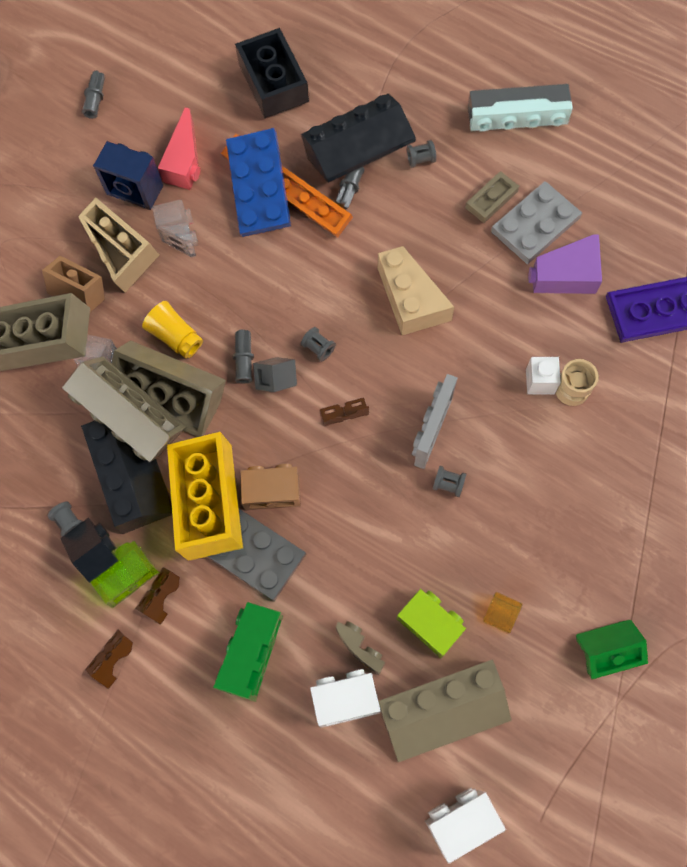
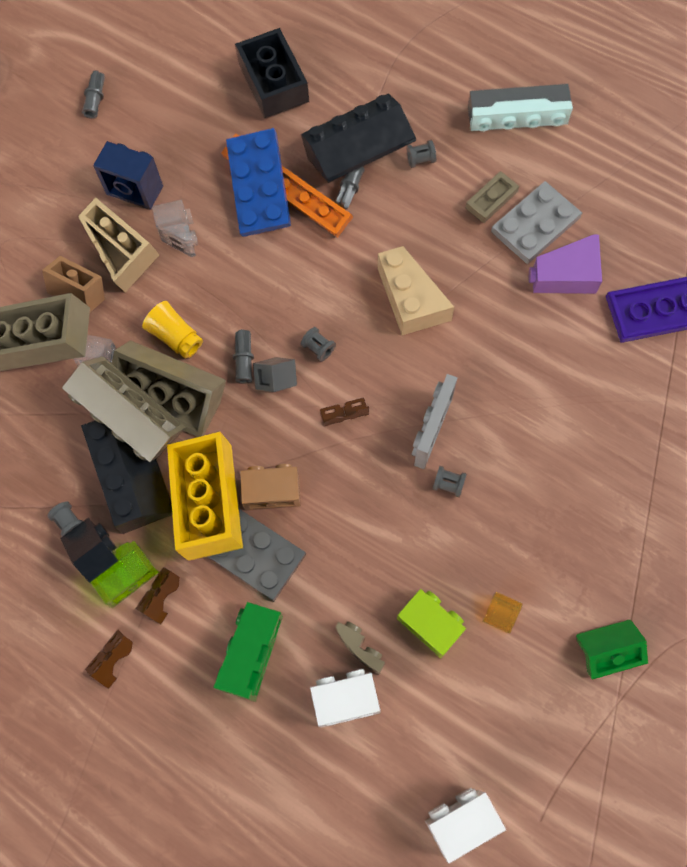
coral slope [158,108,200,190] -> none
dark tan slope [378,659,512,762] -> none
white brick [526,357,561,394] -> none
tan wheel [555,359,598,406] -> none

